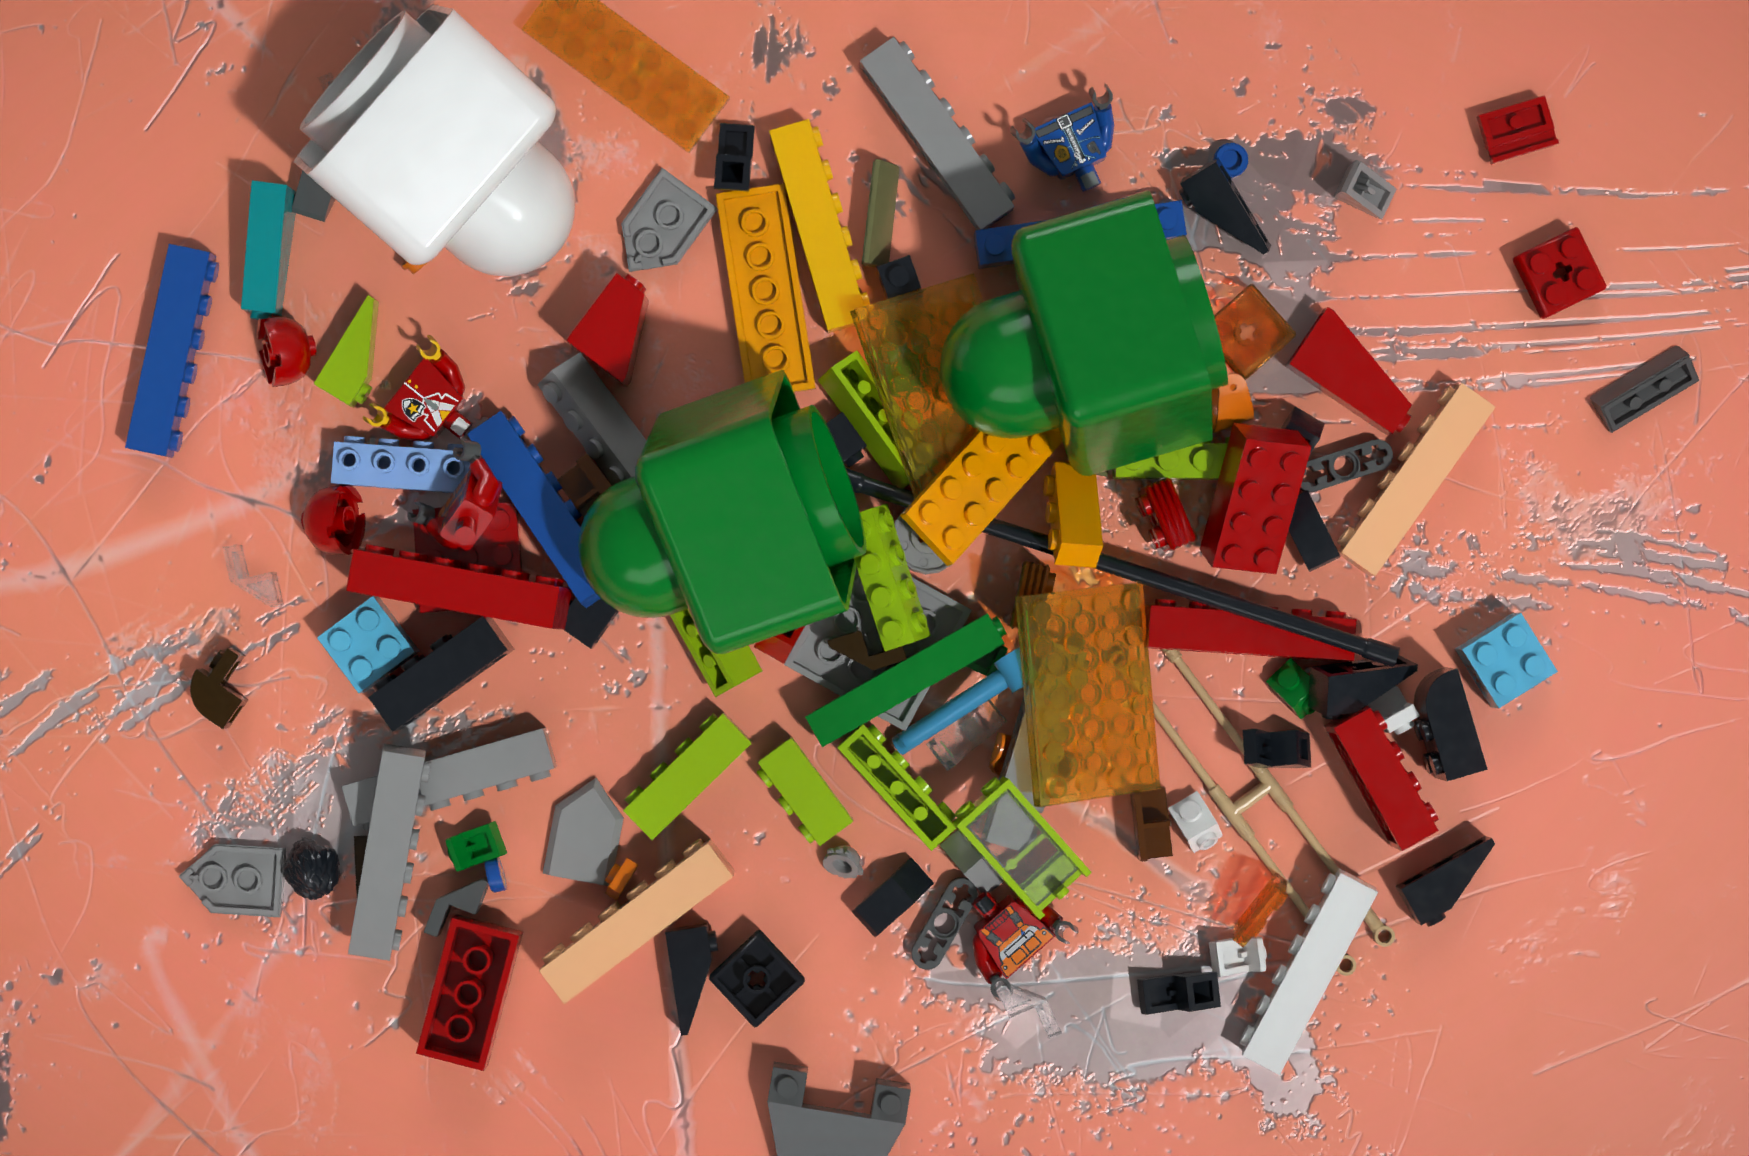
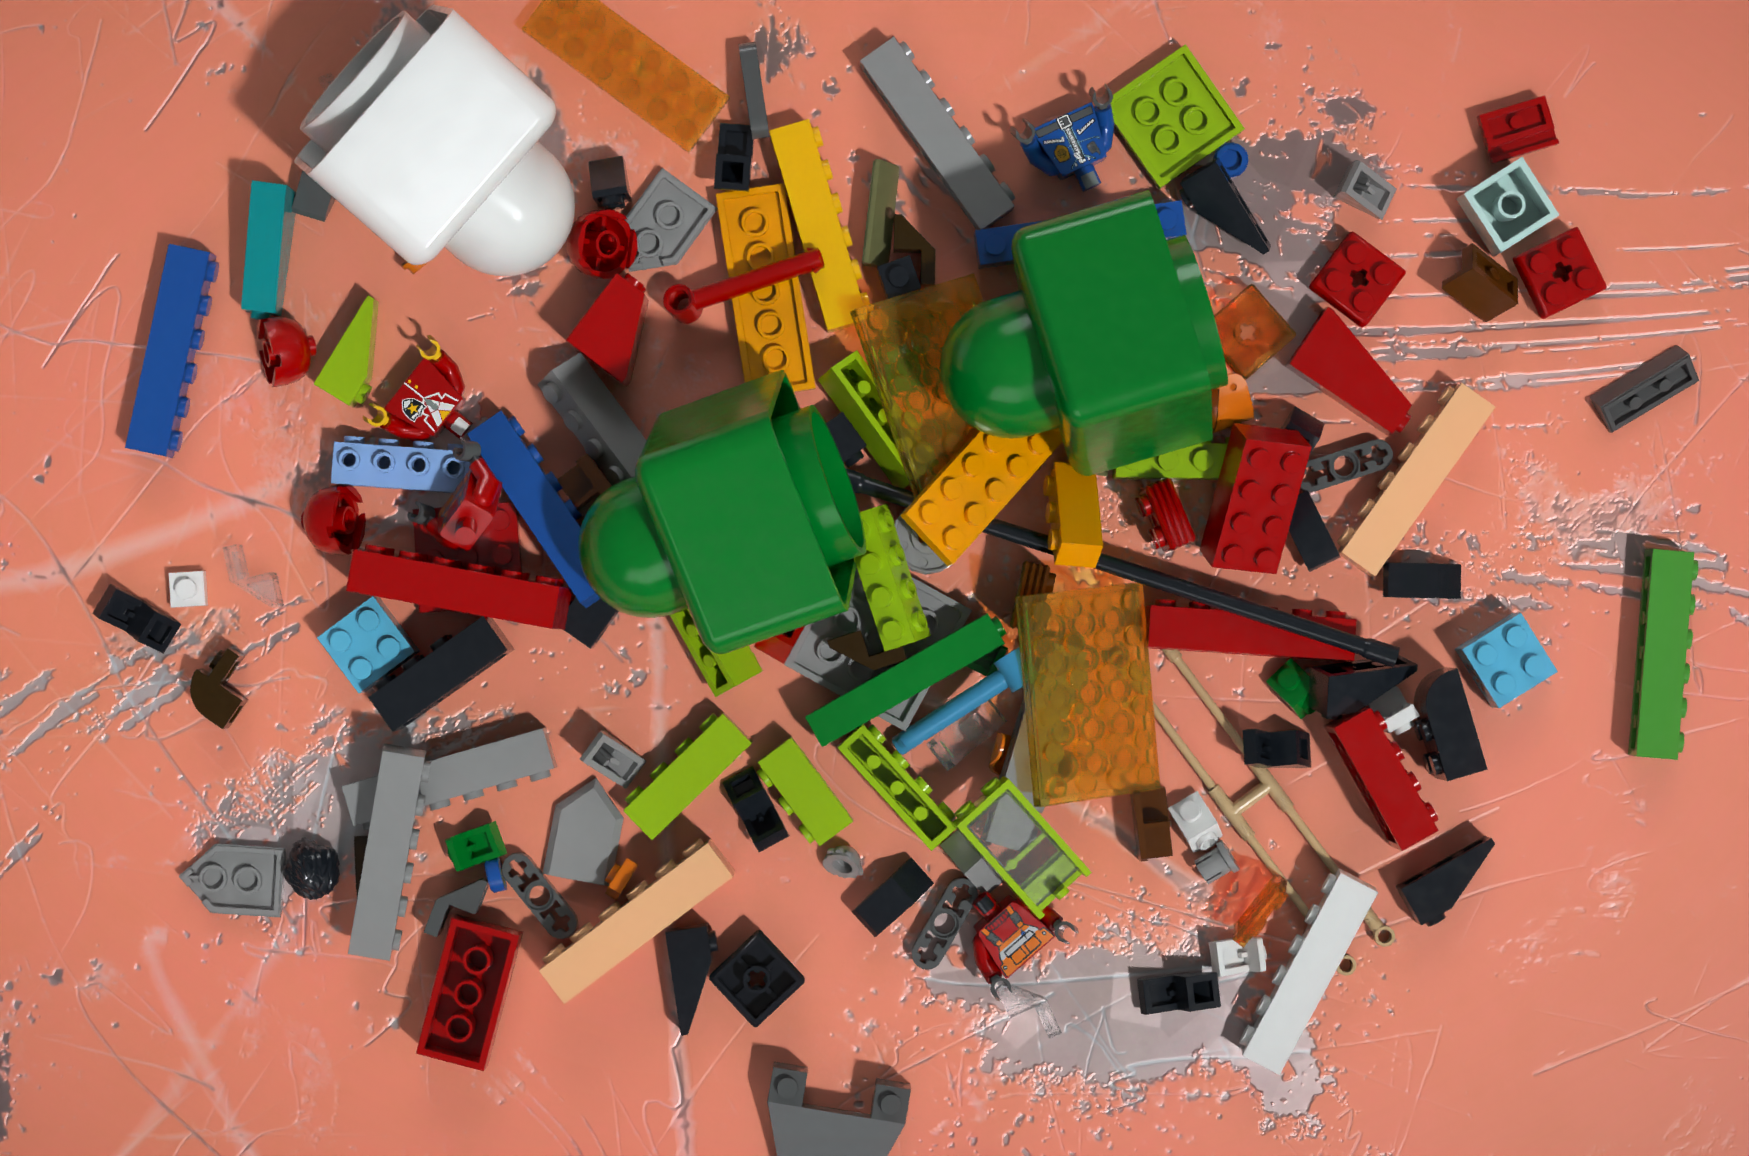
none -> black slope [92,584,181,654]
none -> white plate [169,571,208,608]
none -> dark grey beam [502,852,578,939]
none -> red cylinder [566,210,638,279]
none -> light grey slope [580,729,646,789]
none -> black slope [588,156,632,210]
none -> red piece [663,248,825,324]
none -> black slope [722,766,789,852]
none -> dark grey beam [738,41,770,139]
none -> dark brown slope [893,214,936,288]
none -> lime plate [1110,44,1245,189]
none -> light grey bush [1194,840,1240,885]
none -> red brick [1309,231,1406,327]
none -> black slope [1383,563,1461,599]
none -> reddish brown panel [1442,243,1518,322]
none -> light aqua brick [1456,157,1559,257]
none -> bright green brick [1628,549,1698,760]

